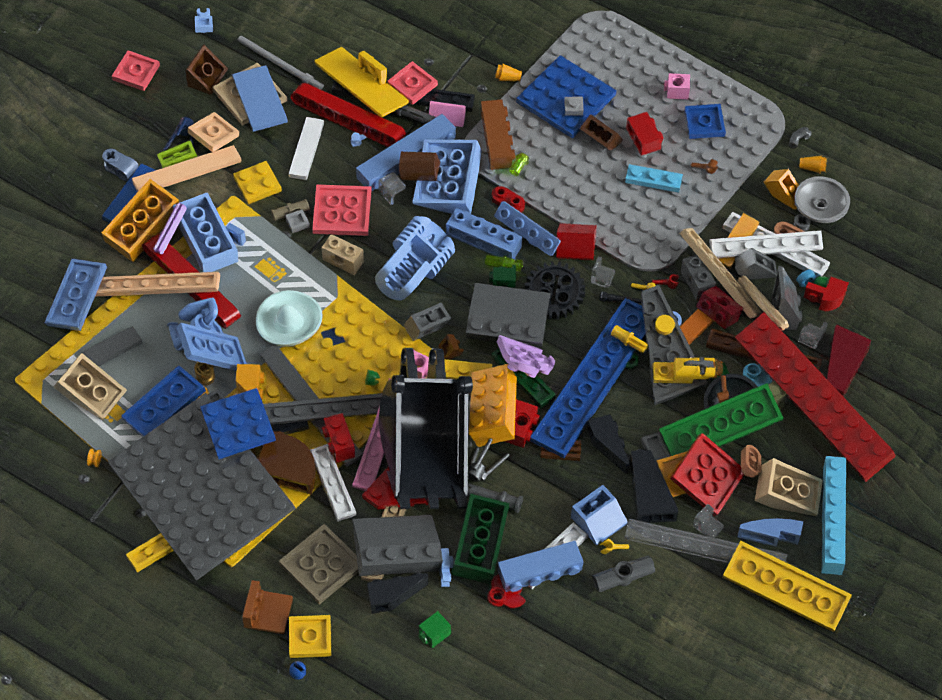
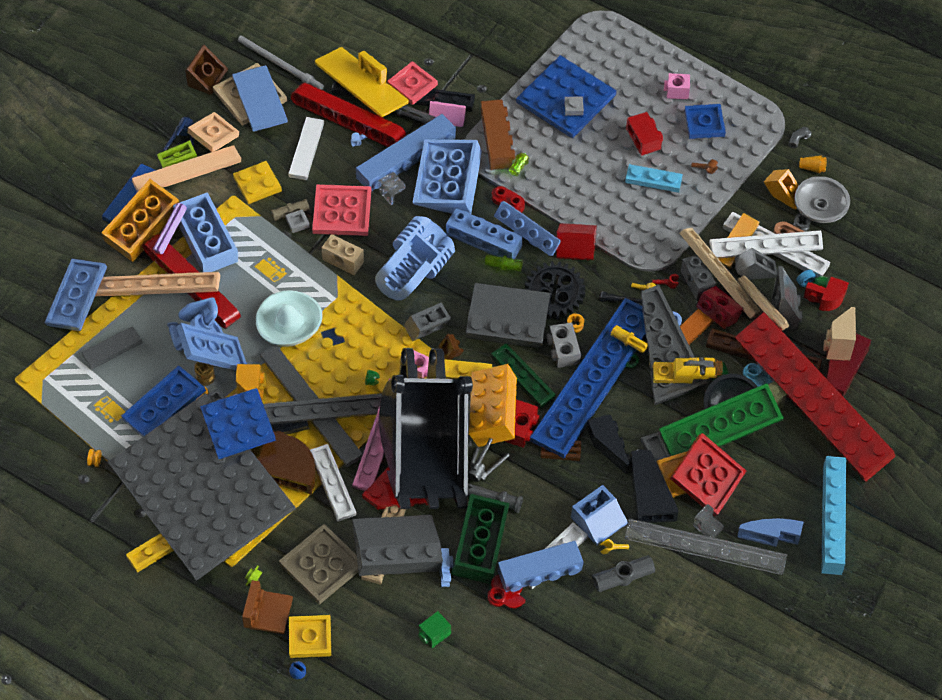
tan slope [53,353,127,420] -> none
sand blue piece [102,149,138,181] -> none
coral plate [112,51,160,91] -> none
light blue plate [195,8,213,33] -> none
medium blue tile [226,223,246,246] -> none
red brick [322,413,355,463] -> none
black slope [367,573,428,614] -> none
reddish brown brick [399,151,441,181] -> none
dark green brick [489,265,516,288] -> none
light orange cone [495,64,522,81] -> none
lavender plate [497,335,555,378] -> none
reddish brown brick [580,114,623,150] -> none
clear panel [591,256,615,288] -> none
yellow tile [655,315,675,335] -> none
dark orange hand [717,376,729,403] -> none
yellow plate [722,540,852,632] -> none
nougat plate [741,445,761,478] -> none
tan slope [755,458,823,516] -> none
clear panel [798,322,828,349] -> none
none -> lime plate [245,565,263,586]
none -> light grey brick [547,322,581,368]
none -> light orange bush [567,313,584,333]
none -> tan slope [823,307,856,361]

